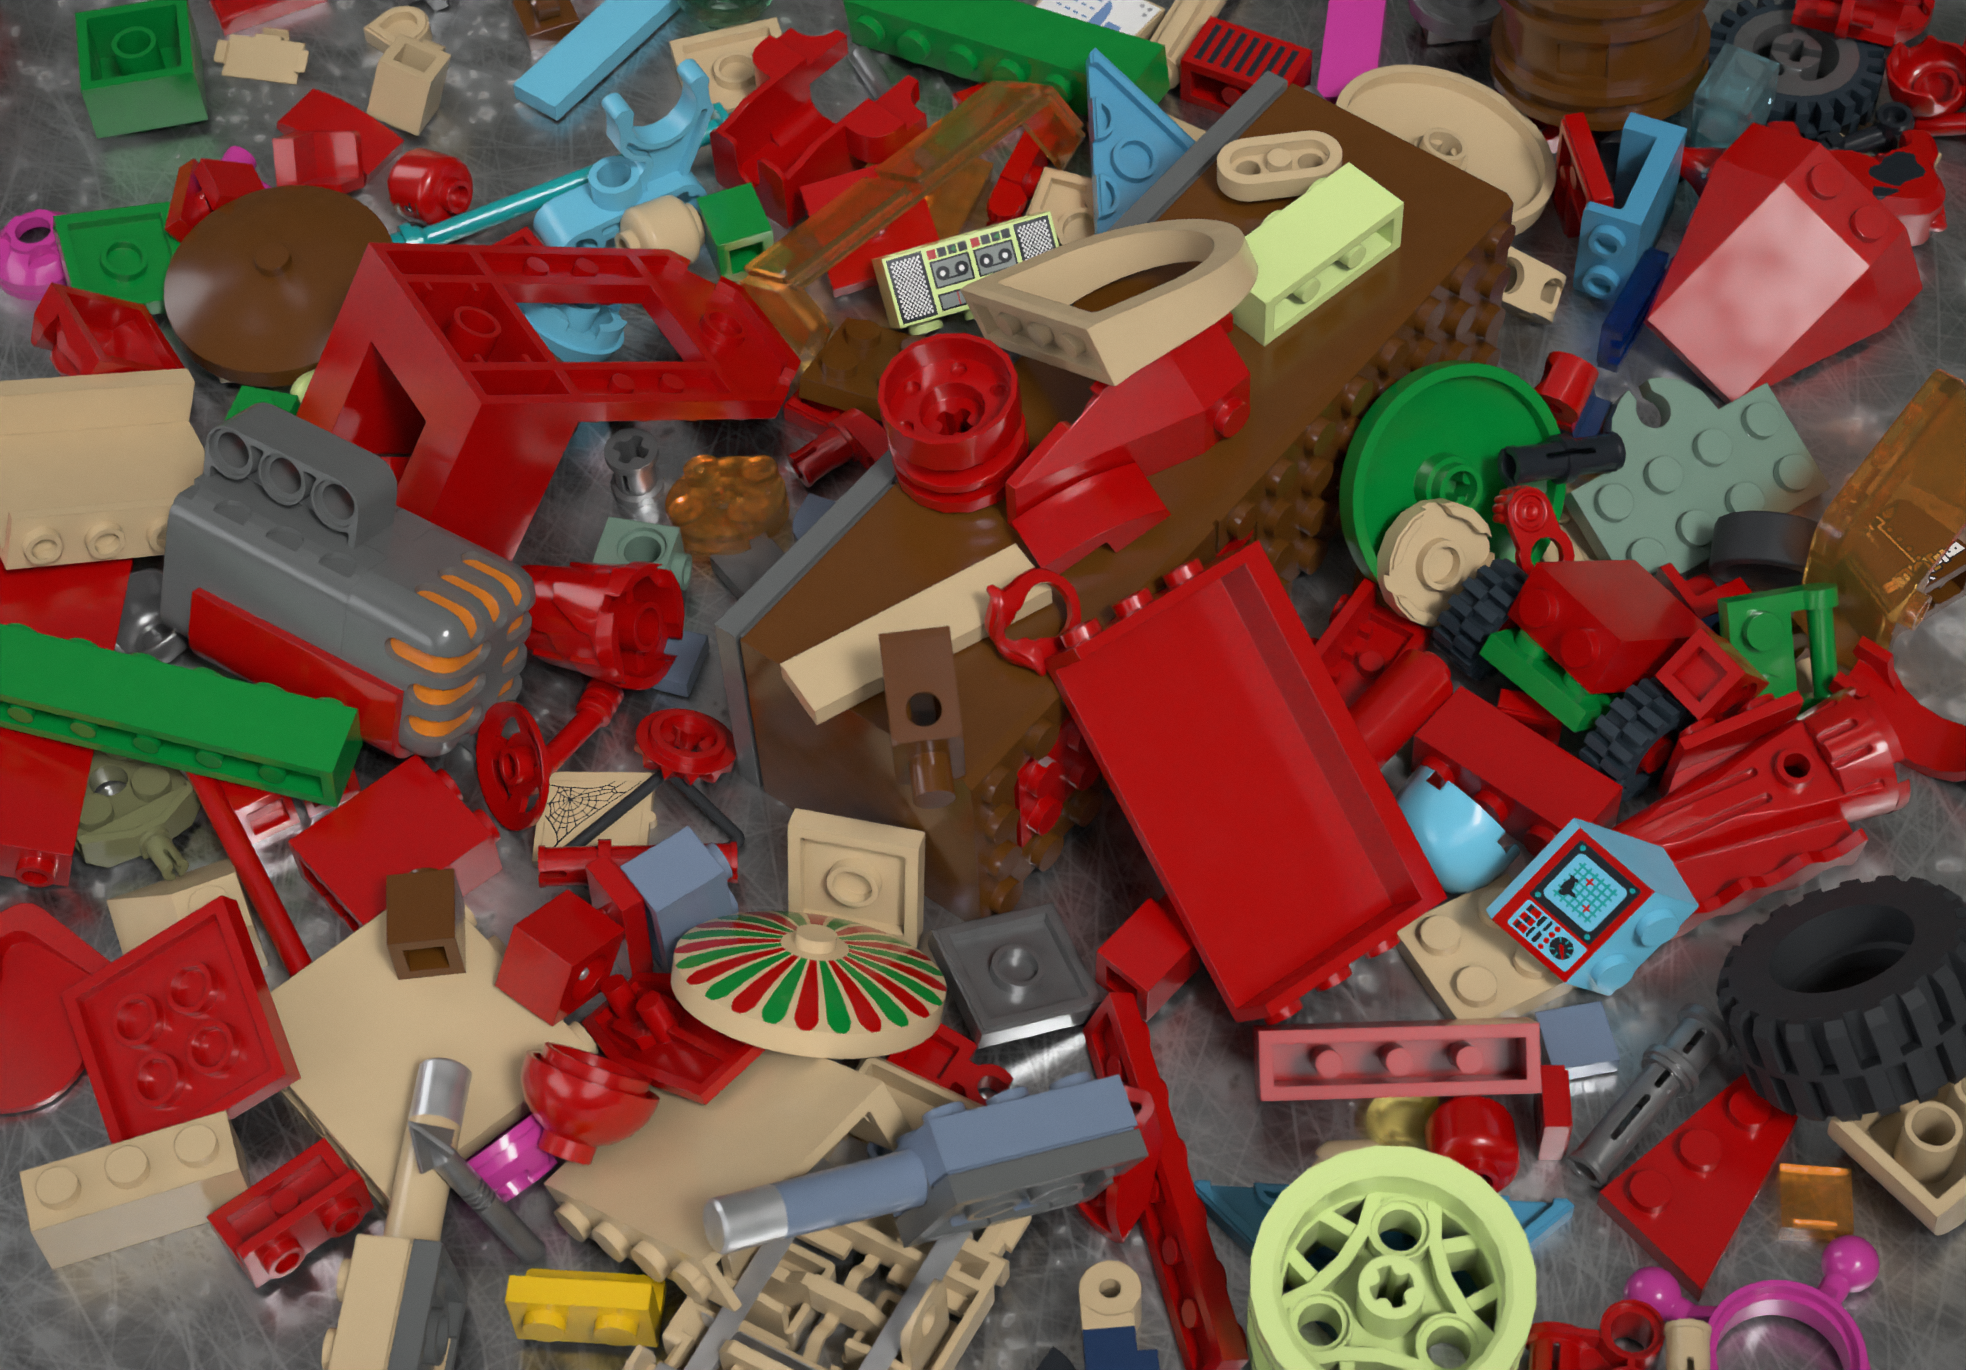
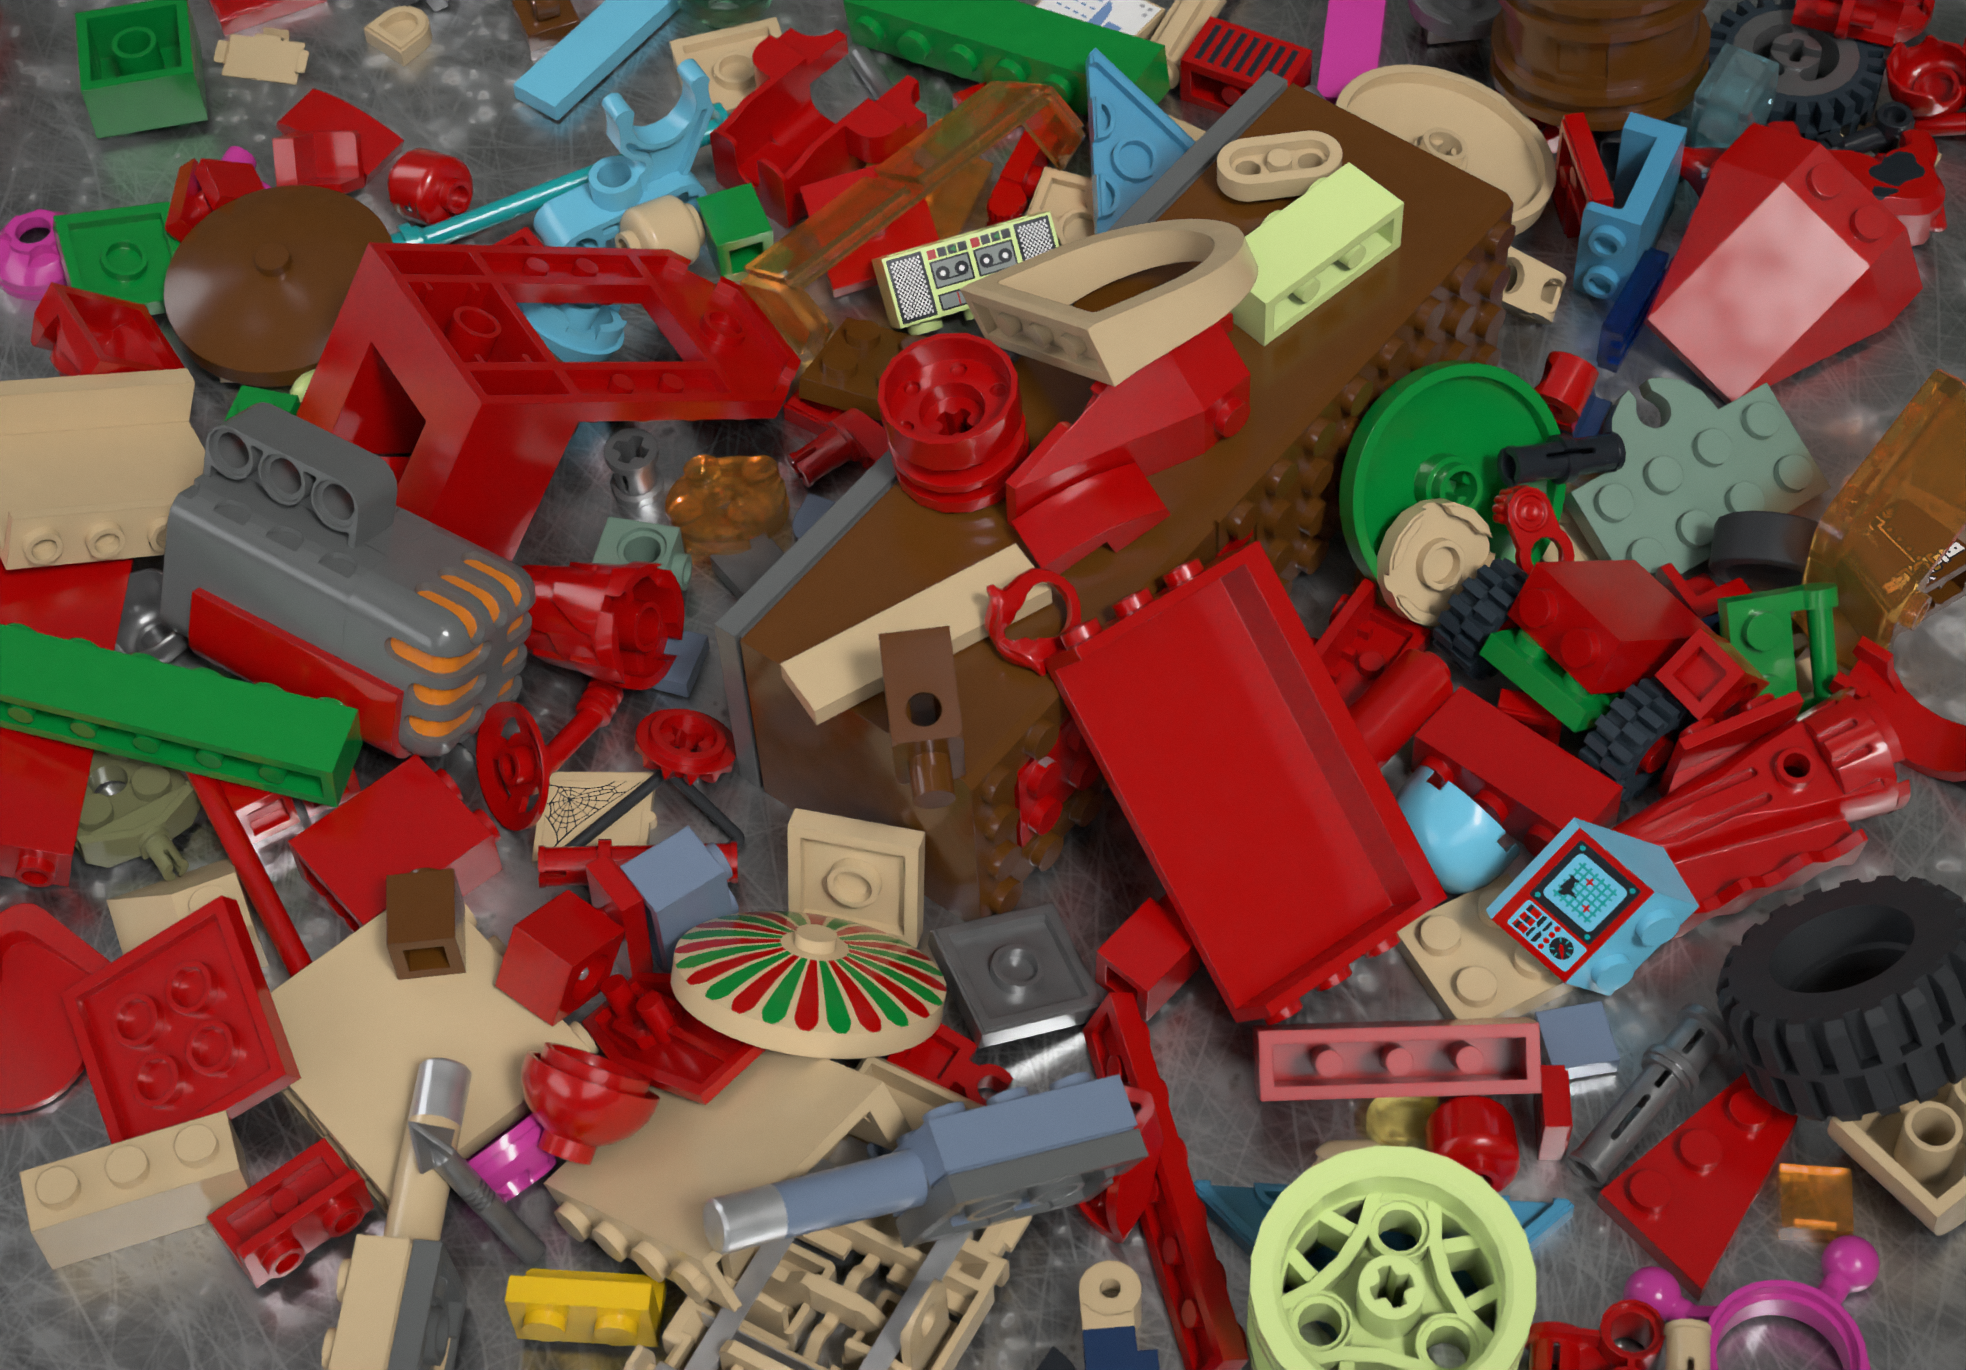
tan brick [367,33,451,136] -> none

